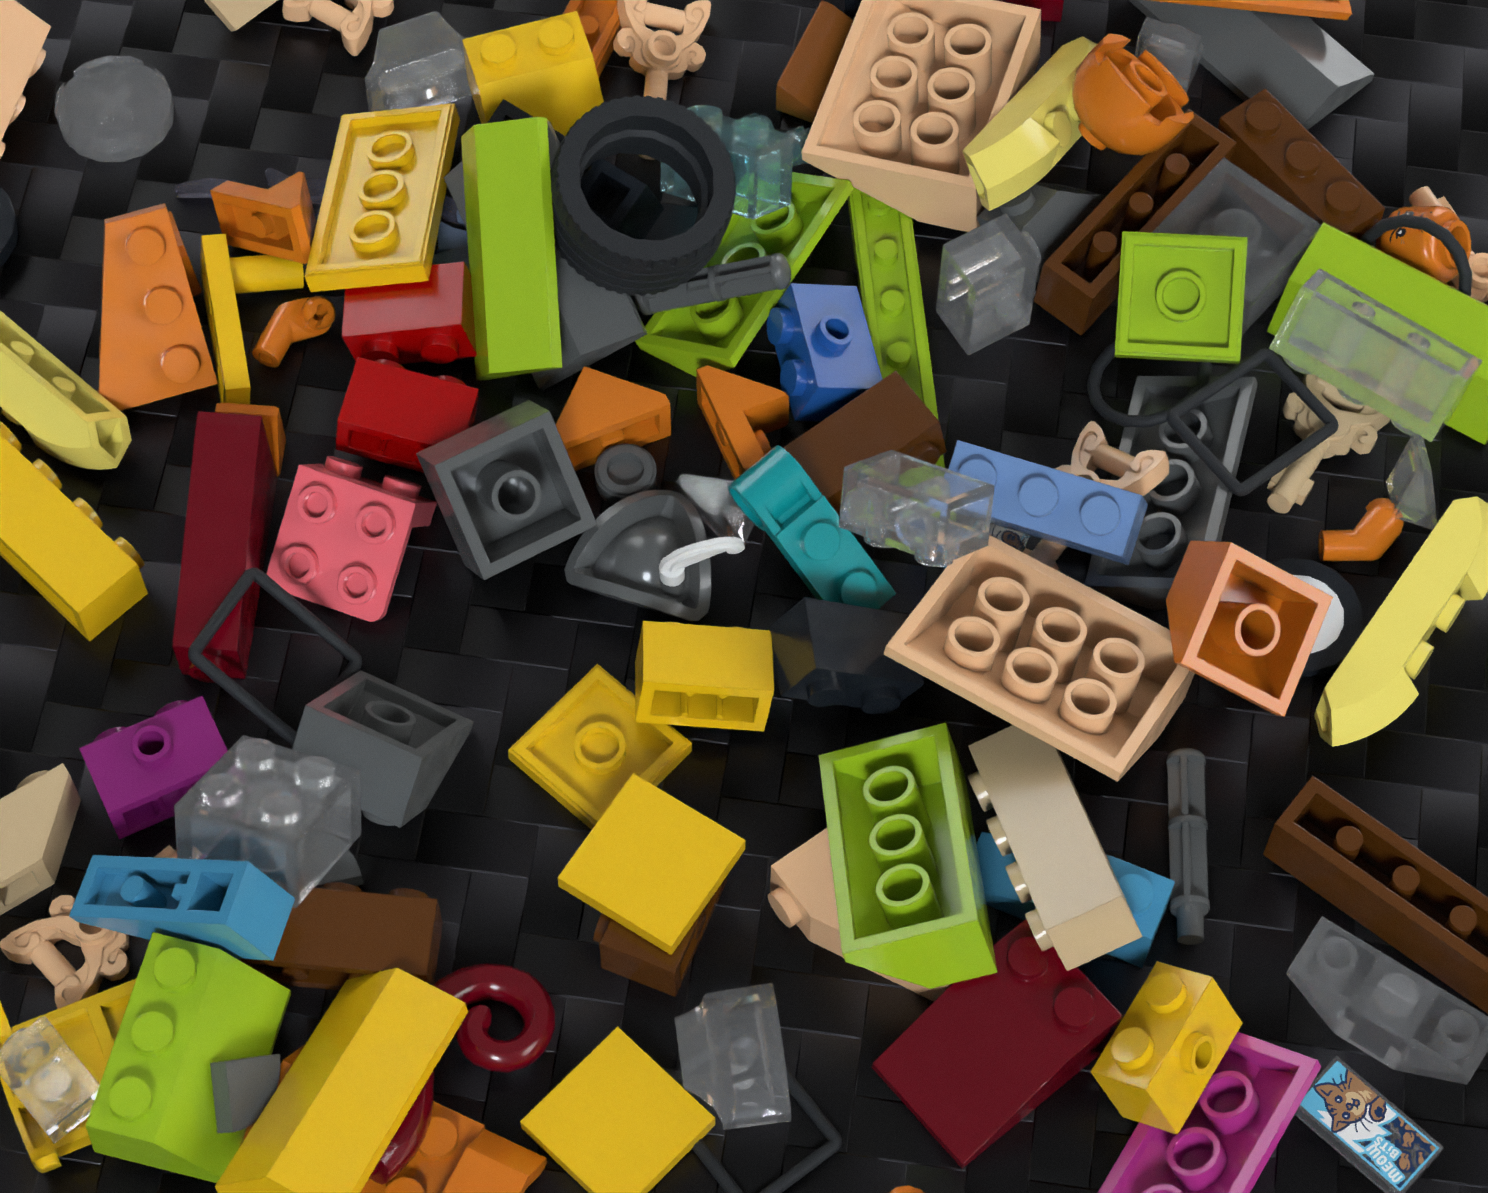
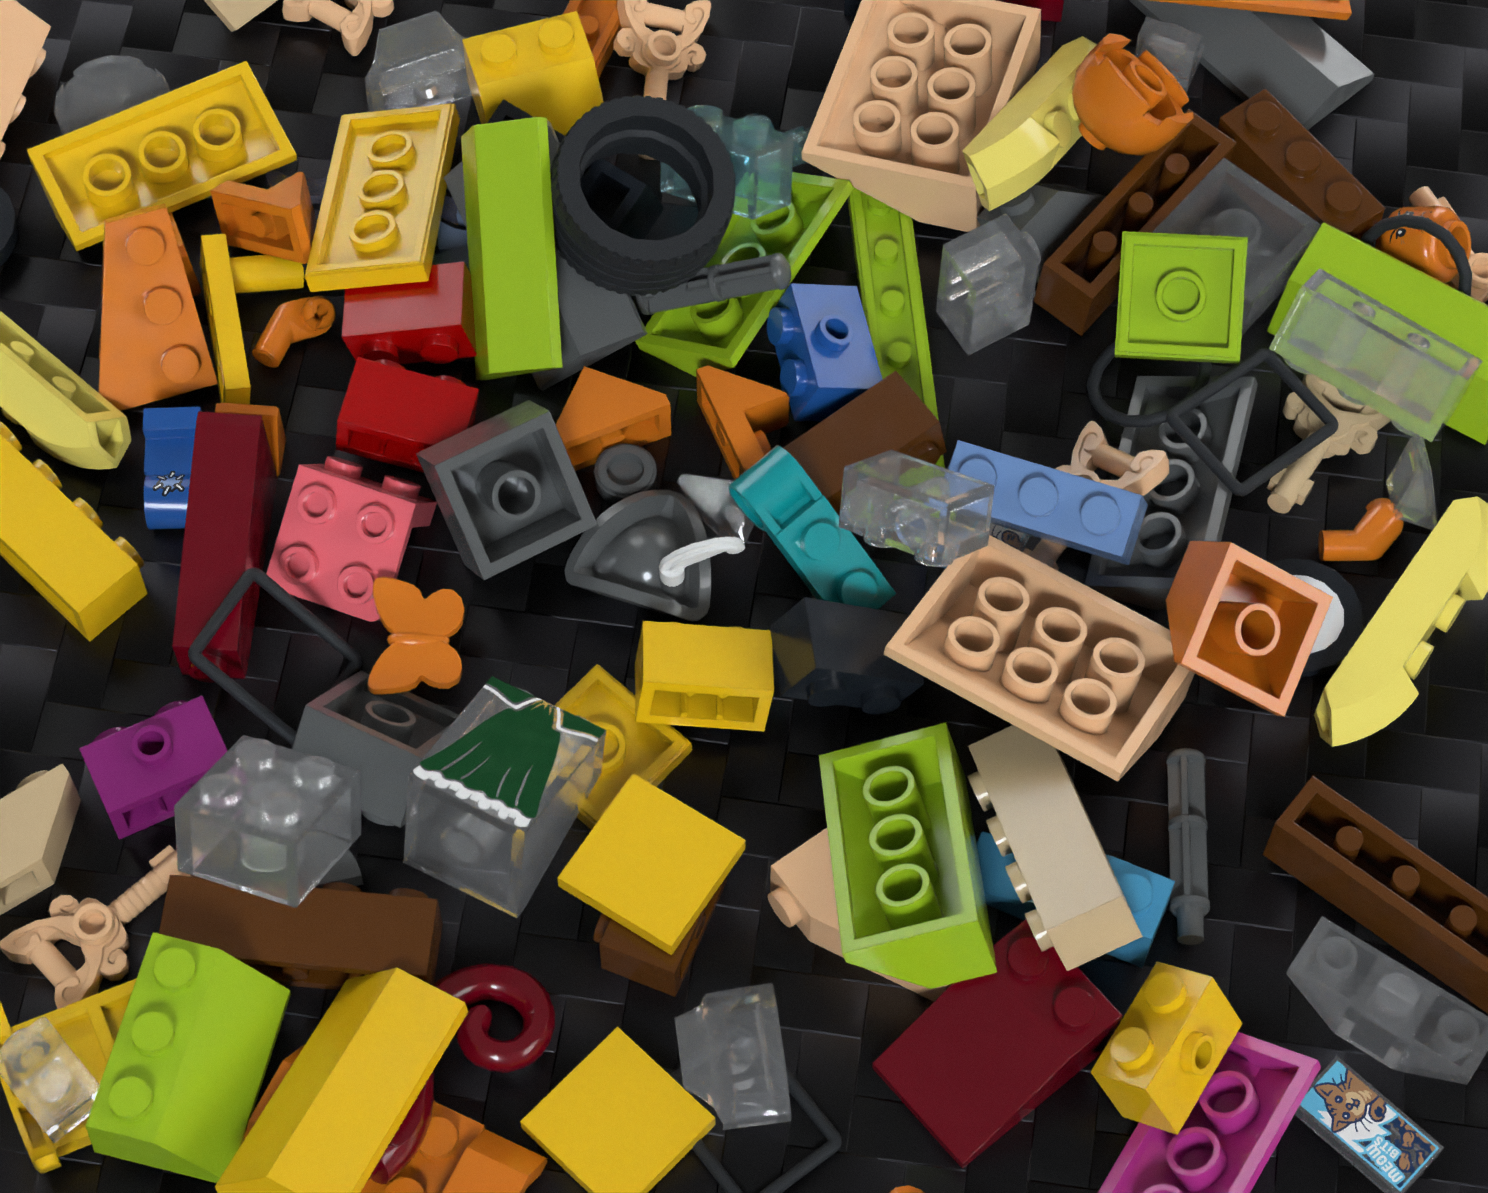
dark azure slope [69,855,295,961] -> none
dark grey tile [210,1054,280,1133] -> none
dark orange slope [776,0,853,123] -> none
none -> yellow slope [27,61,297,251]
none -> blue leg [143,407,202,530]
none -> orange animal [368,577,465,695]
none -> clear slope [404,676,606,918]

